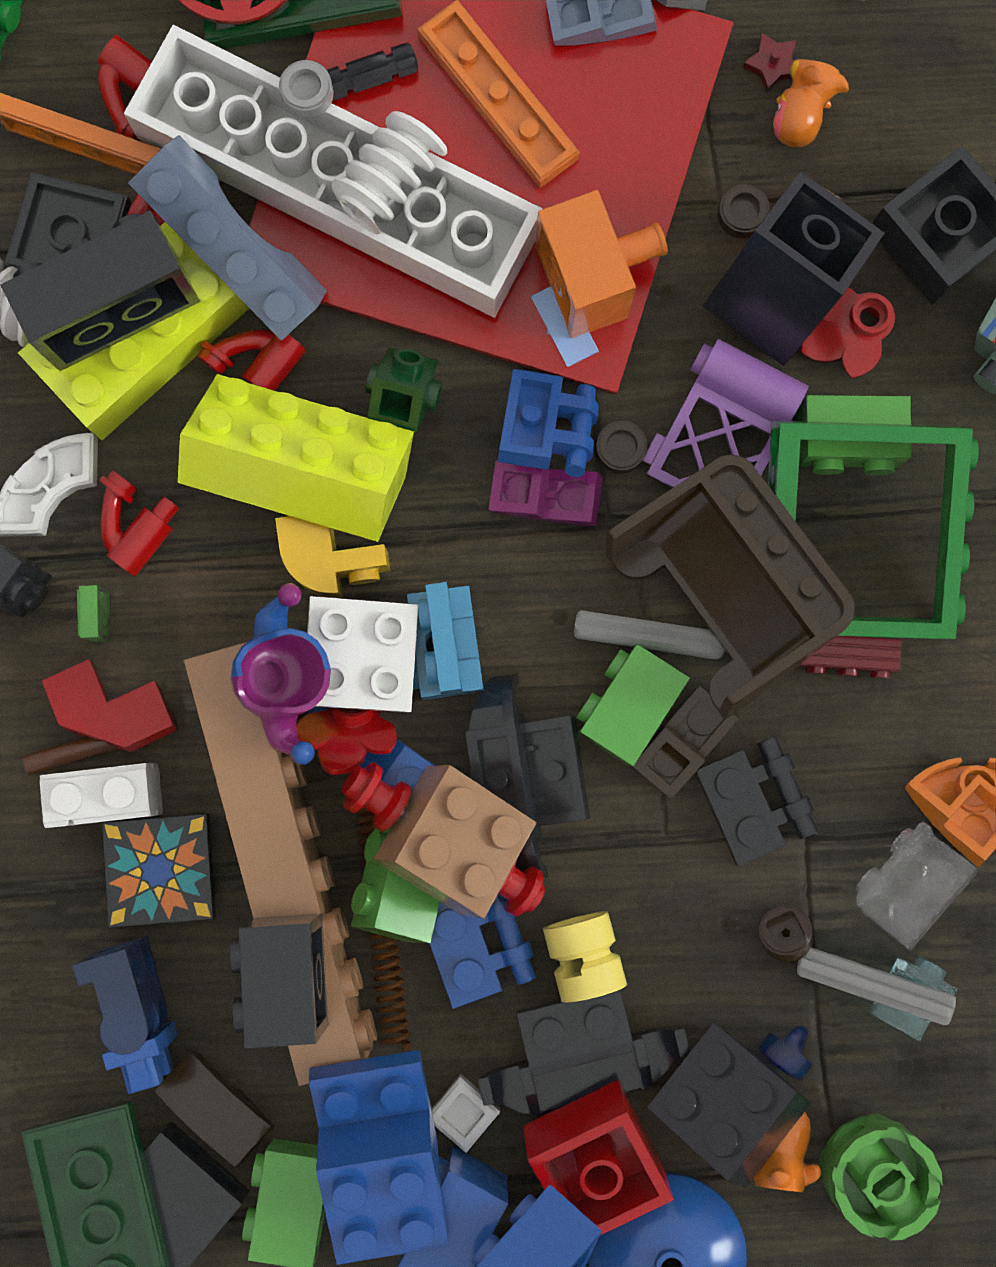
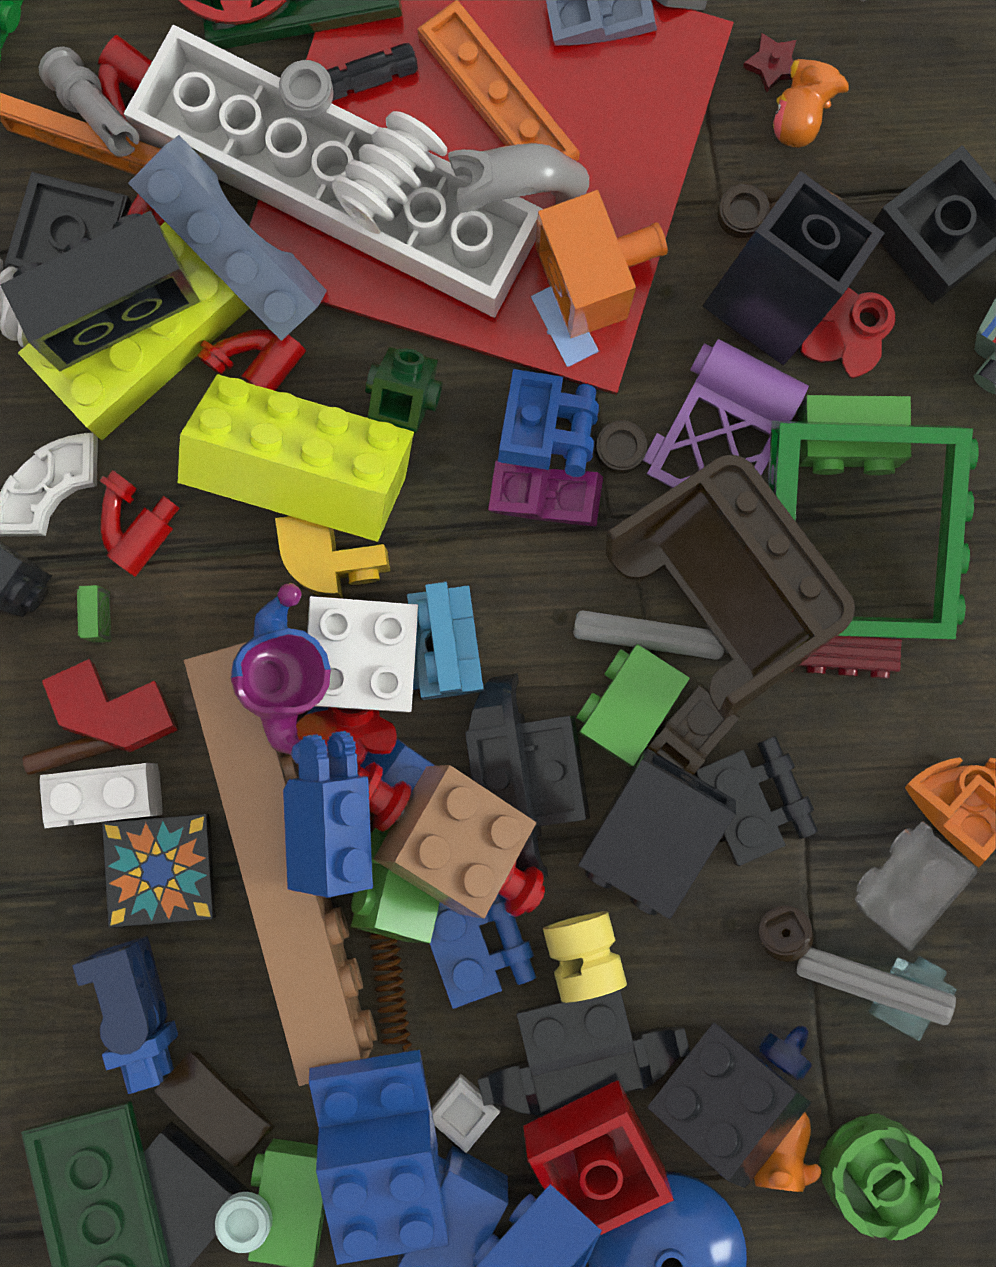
black brick [230,914,329,1049] -> none
none -> light grey pin [39,46,139,157]
none -> light aqua tile [215,1192,272,1253]
none -> blue hinge [283,731,373,898]
none -> light grey piece [448,143,589,213]
none -> black brick [578,747,736,919]

